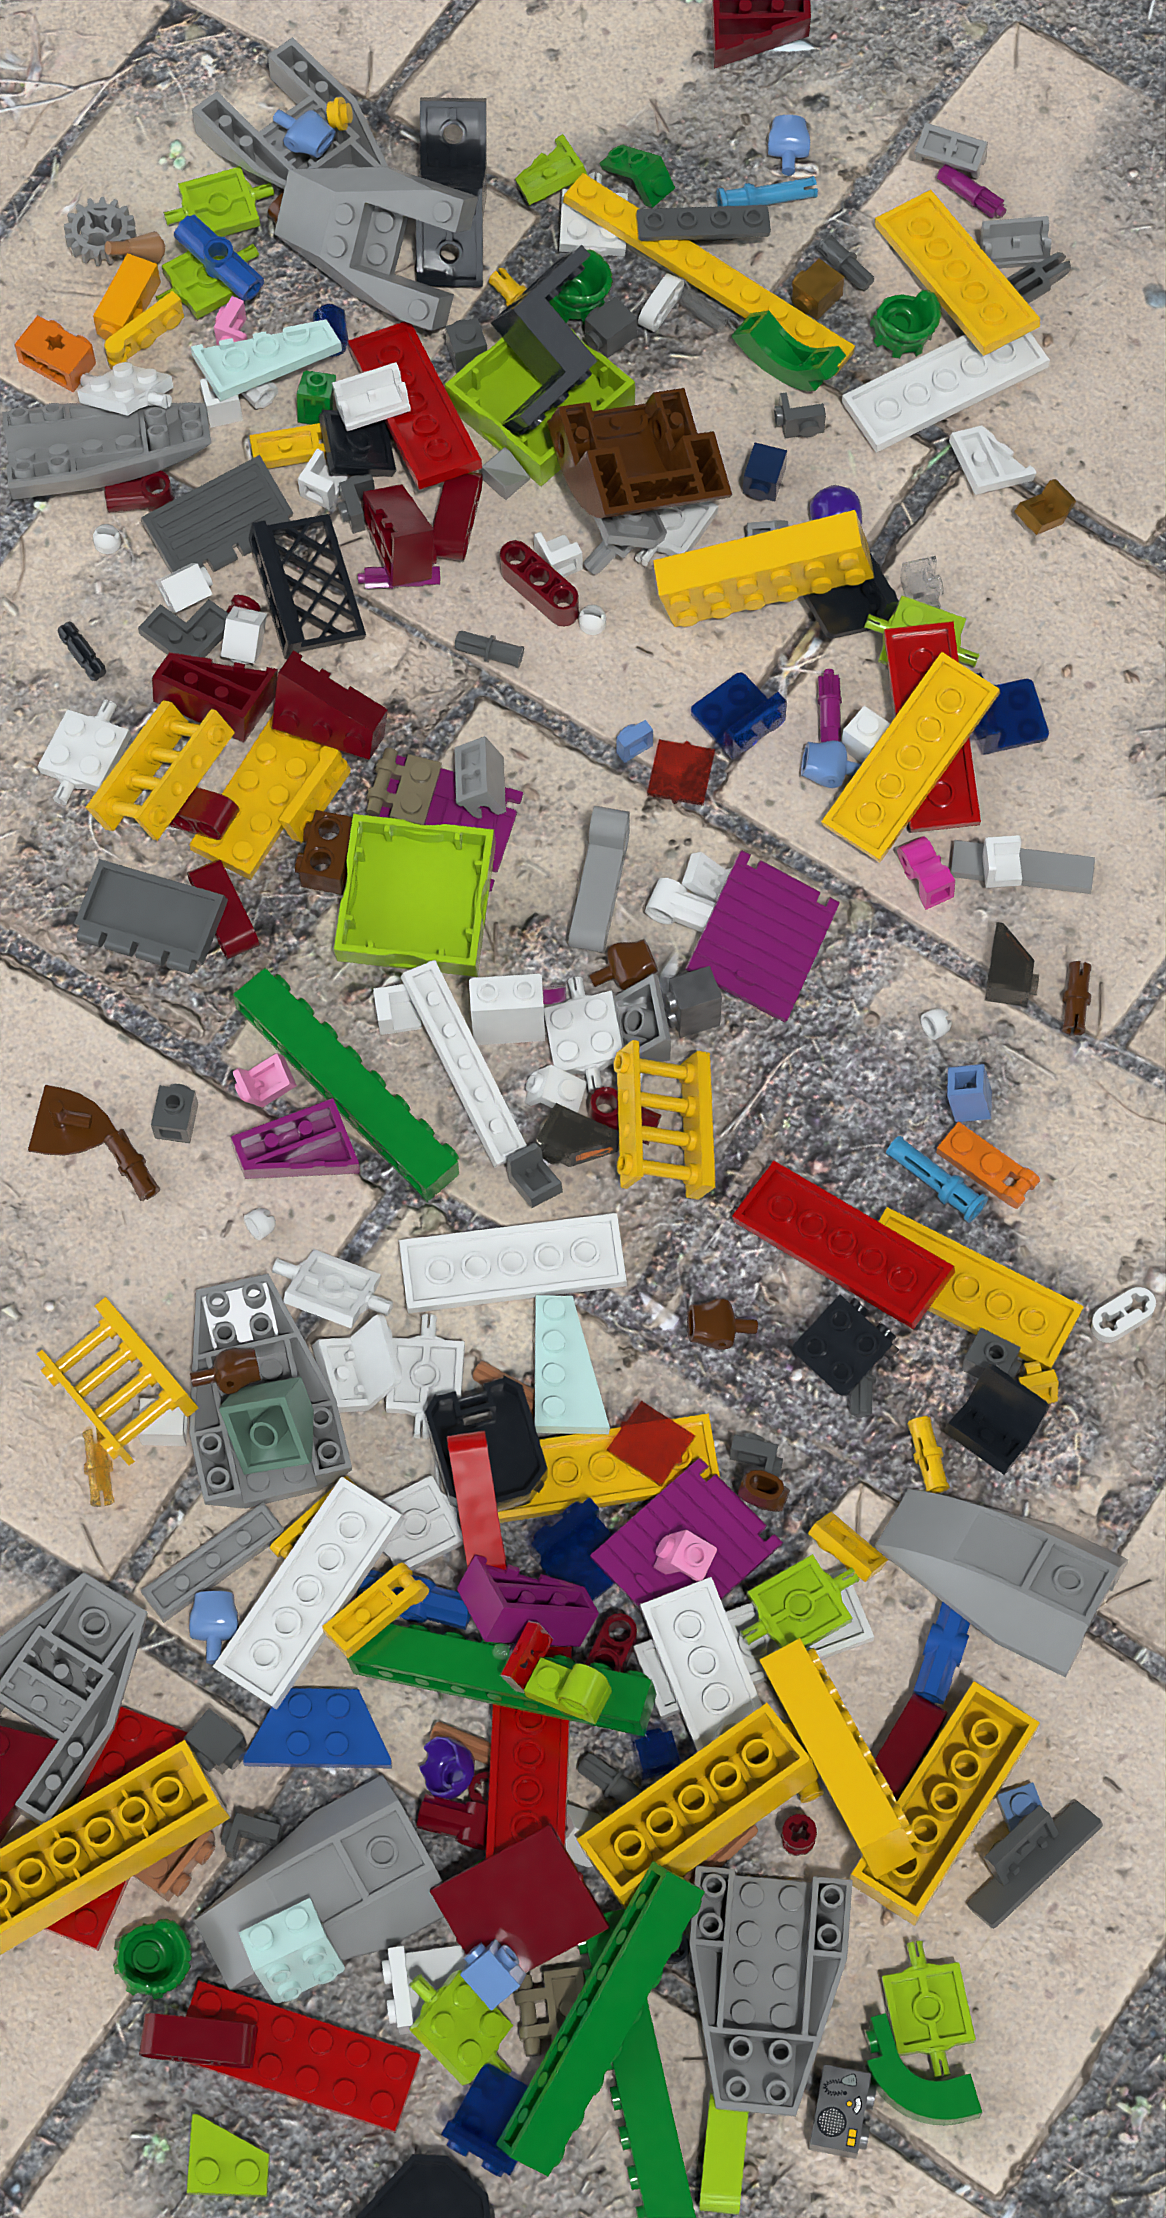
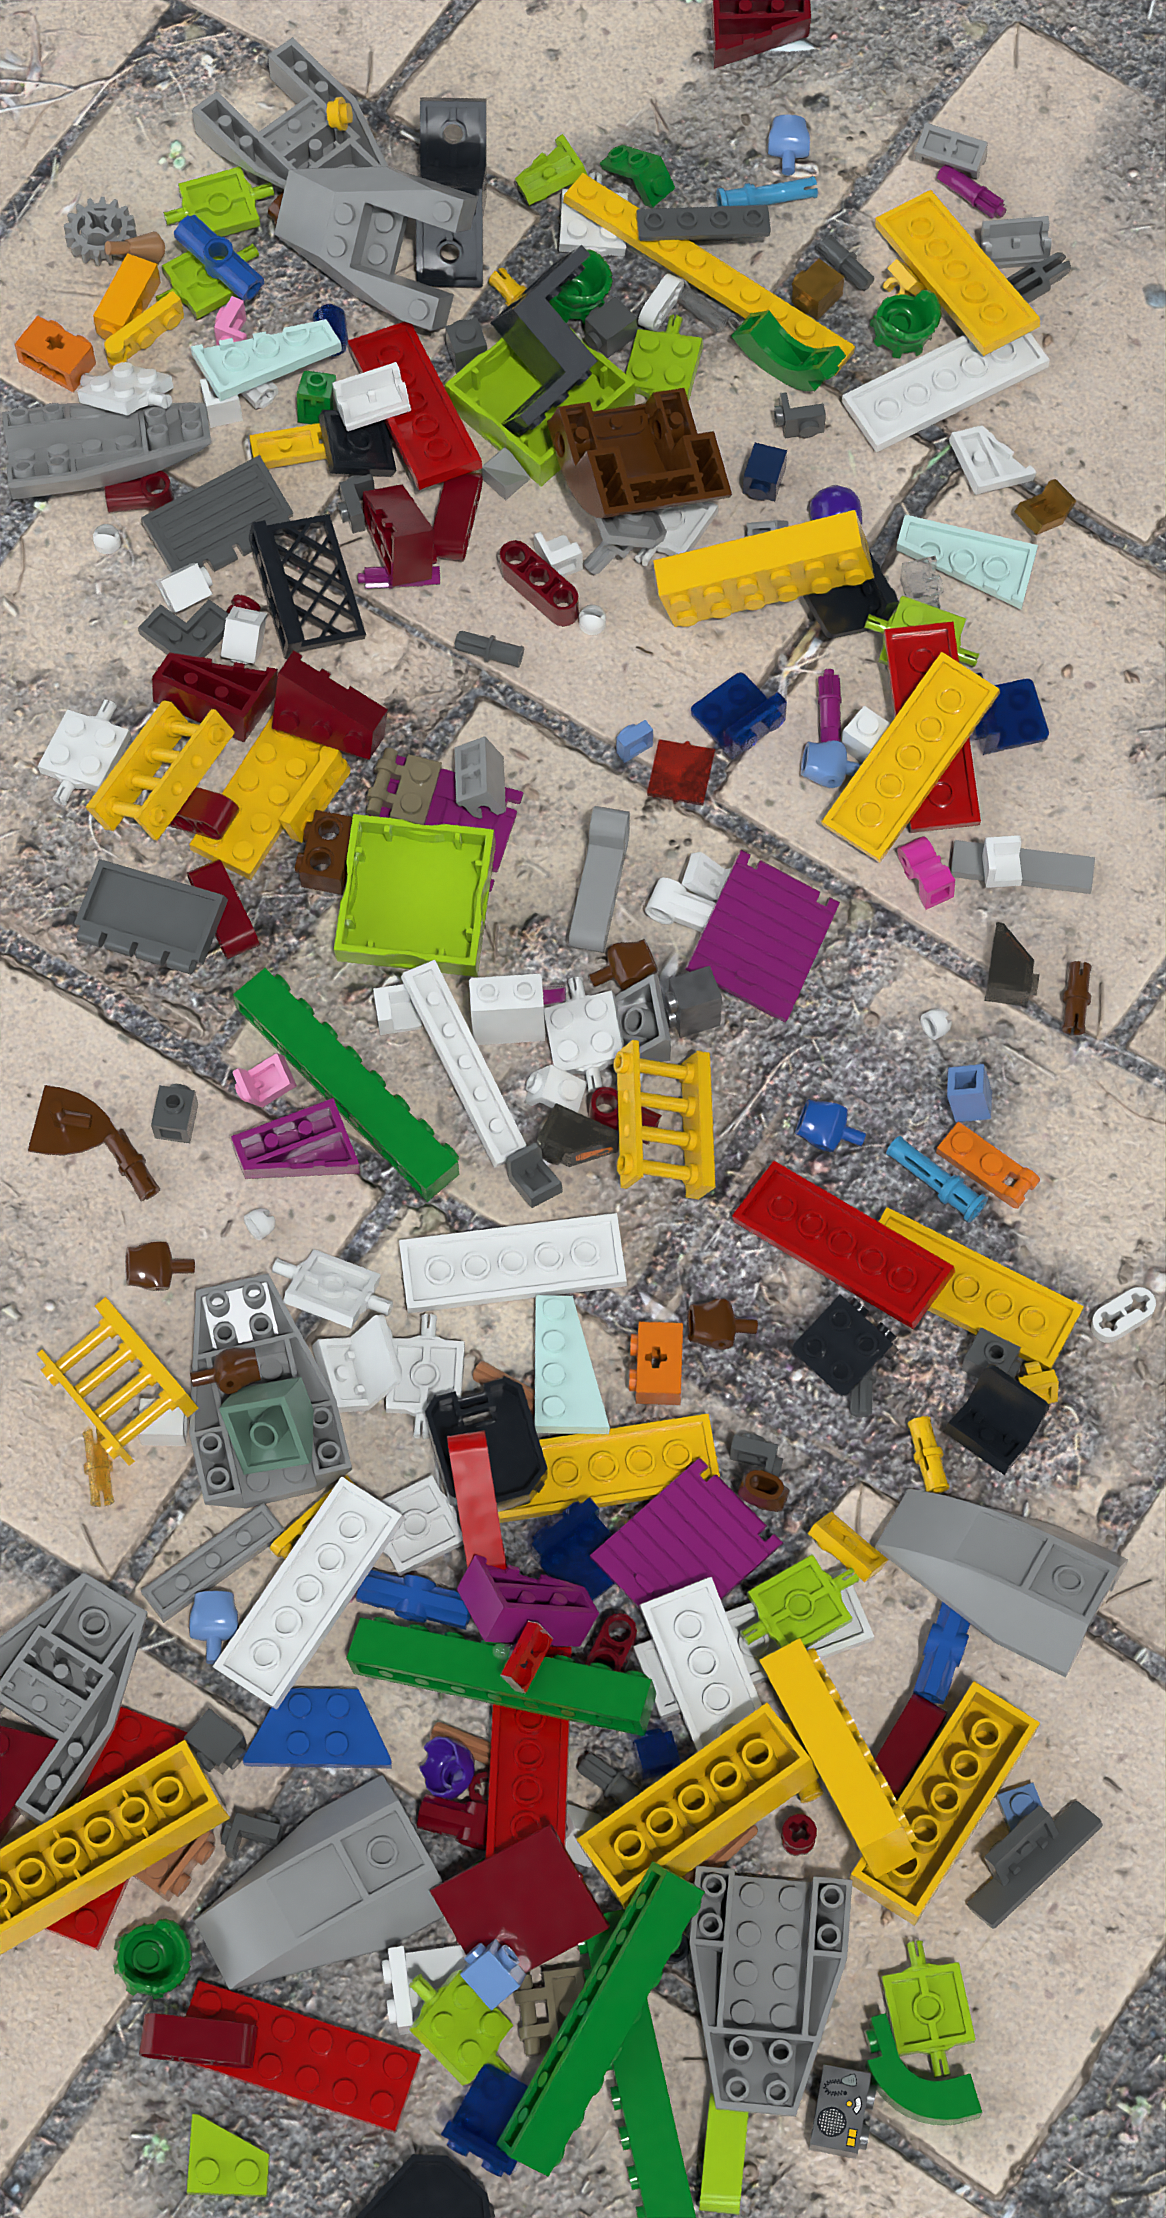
black axle [57,621,106,681] -> none
light aqua bracket [238,1898,345,2003] -> none
medium blue piece [273,109,335,158] -> none
white panel [298,449,348,510] -> none
yellow plate [322,1563,429,1658] -> none
lime plate [524,1658,612,1724] -> none
clear red piece [607,1401,696,1487] -> none
bright pink bracket [654,1530,717,1581] -> none
none -> reddish brown piece [125,1242,195,1291]
none -> lime plate [626,315,703,401]
none -> orange brick [629,1322,683,1405]
none -> blue piece [795,1099,866,1152]
none -> yellow tile [883,259,928,296]
none -> light aqua wing [896,515,1038,610]

